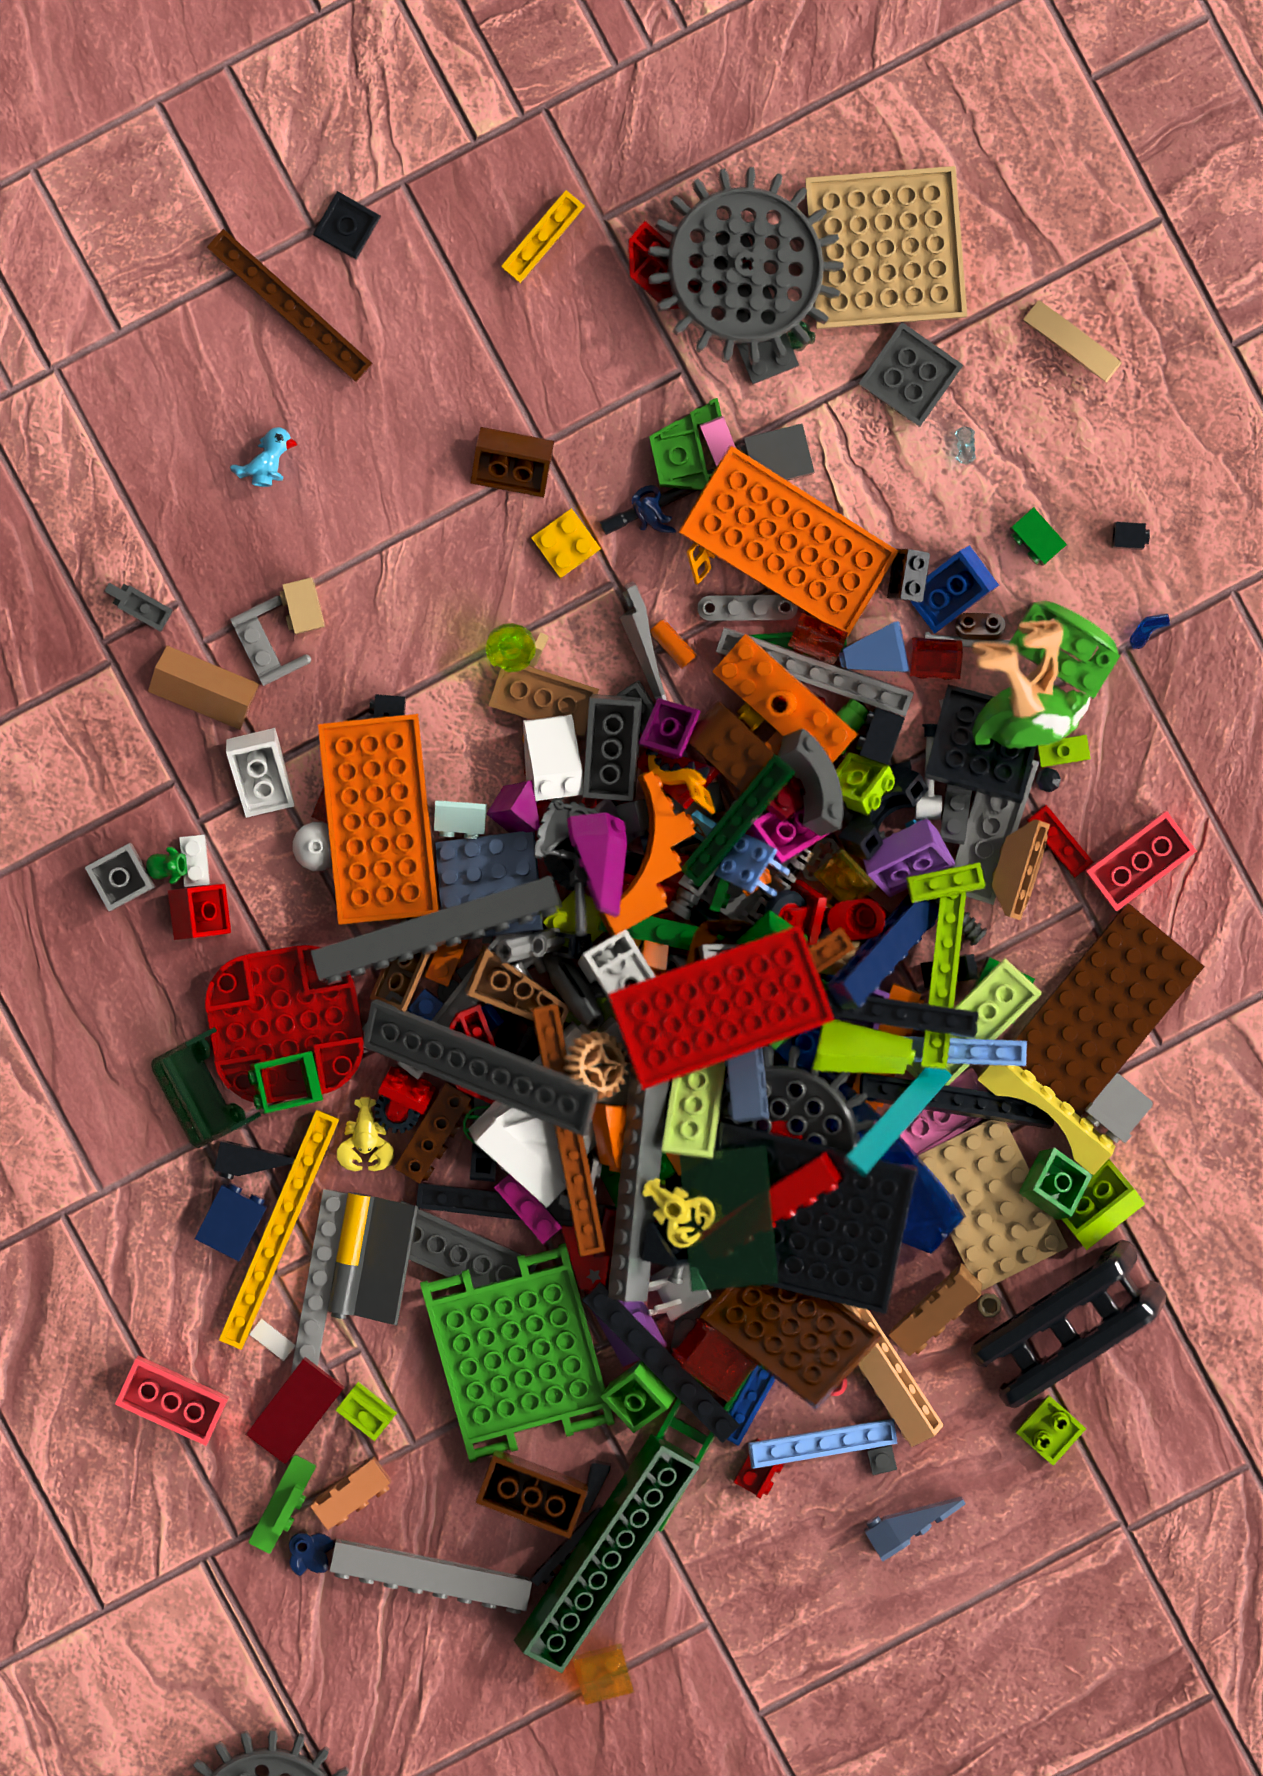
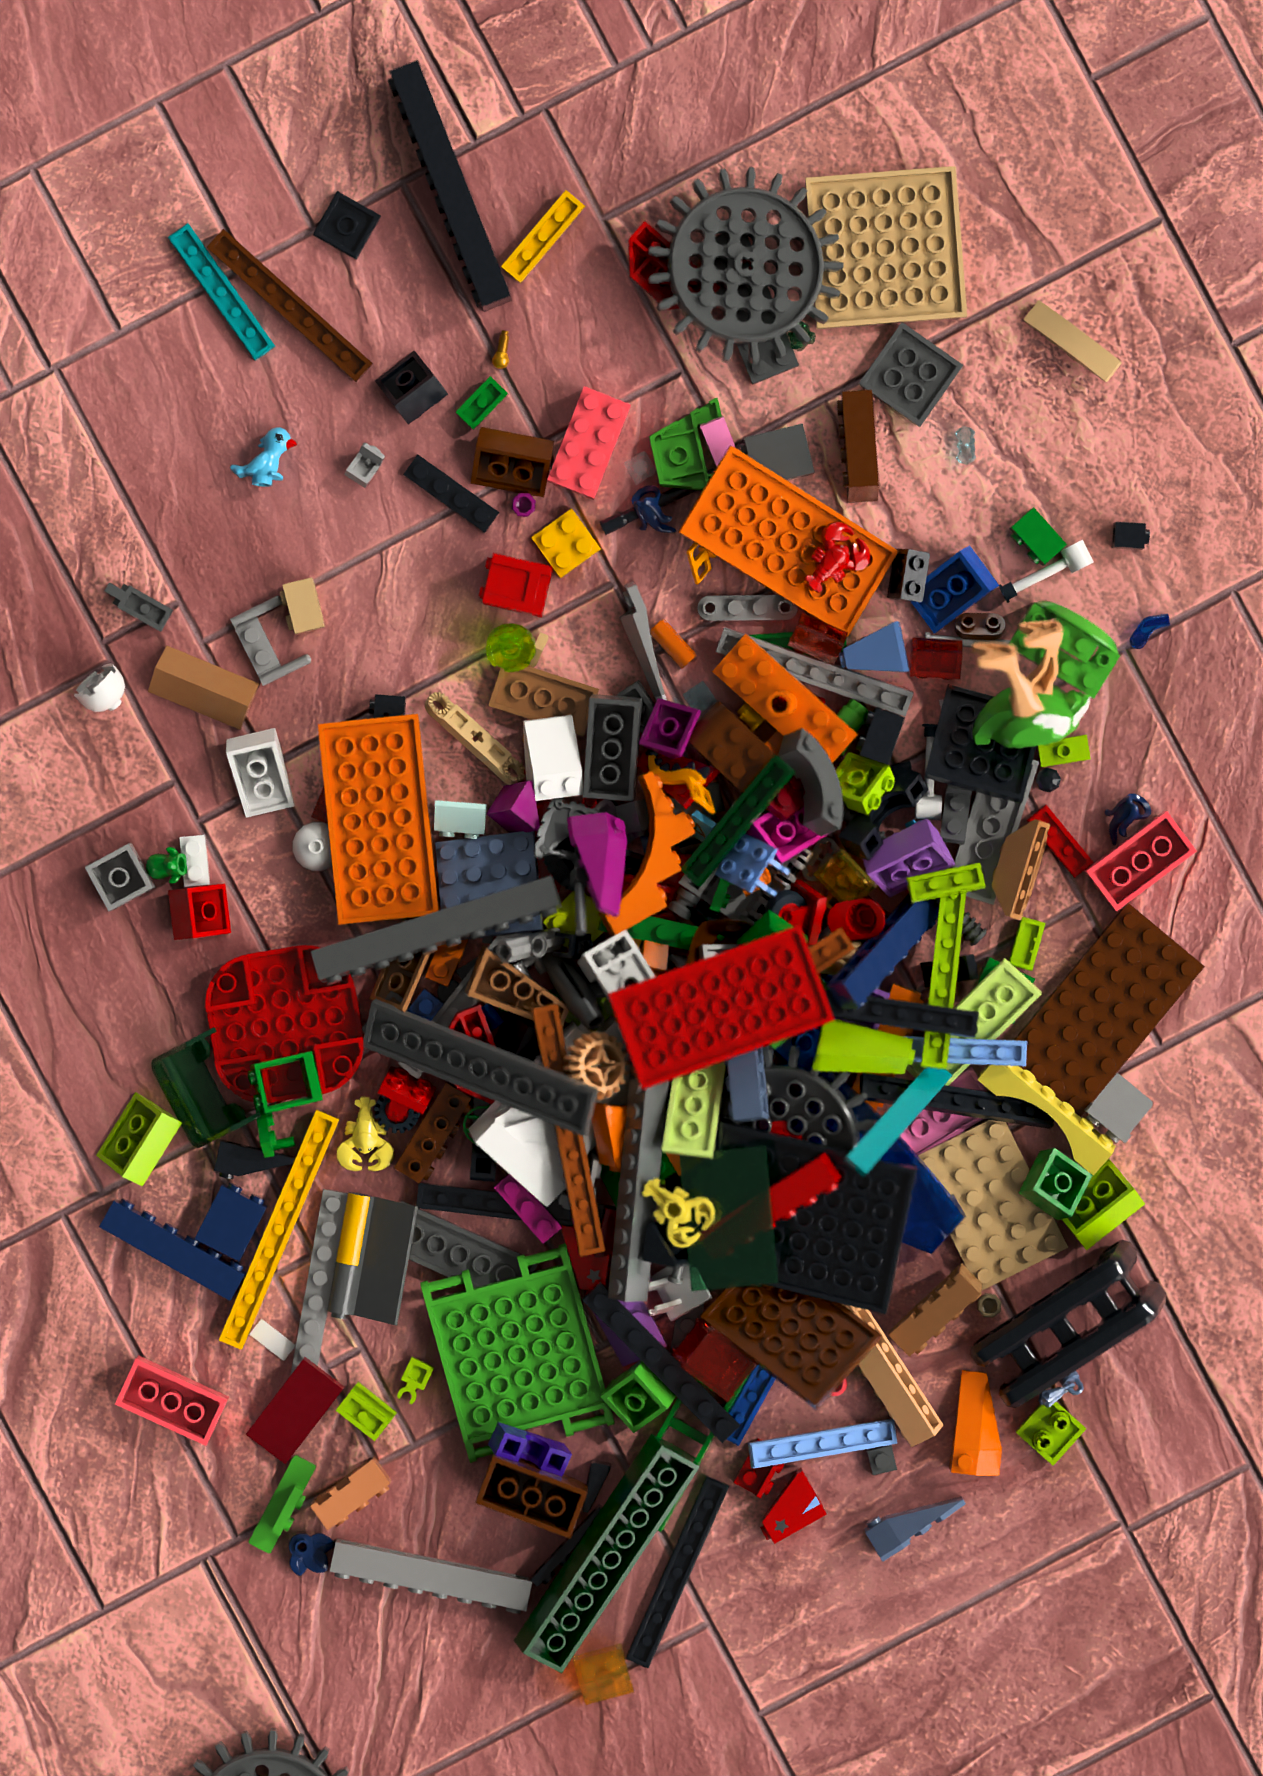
none -> white cylinder [74,663,125,712]
none -> lime slope [96,1092,182,1186]
none -> dark blue brick [99,1198,247,1301]
none -> teal tile [168,223,276,361]
none -> green plate [255,1108,295,1158]
none -> light grey bracket [344,443,385,488]
none -> black slope [375,351,448,425]
none -> black brick [387,60,512,312]
none -> lime plate [397,1356,434,1404]
none -> black plate [403,454,499,533]
none -> tan piece [425,692,525,785]
none -> green plate [456,376,508,430]
none -> red container [478,553,553,618]
none -> dark purple arch [488,1422,572,1477]
none -> piece [492,330,509,369]
none -> magenta tile [512,493,536,517]
none -> coral brick [547,386,631,500]
none -> clear plate [623,450,657,485]
none -> black tile [625,1475,729,1668]
none -> clear light blue tile [683,681,717,713]
none -> red slope [760,1468,827,1544]
none -> red animal [804,522,870,593]
none -> reddish brown wedge [837,390,879,503]
none -> orange wedge [949,1370,1002,1476]
none -> white piece [999,540,1094,603]
none -> lime plate [1008,917,1046,971]
none -> sand blue piece [1038,1371,1084,1408]
none -> dark blue piece [1105,794,1152,846]

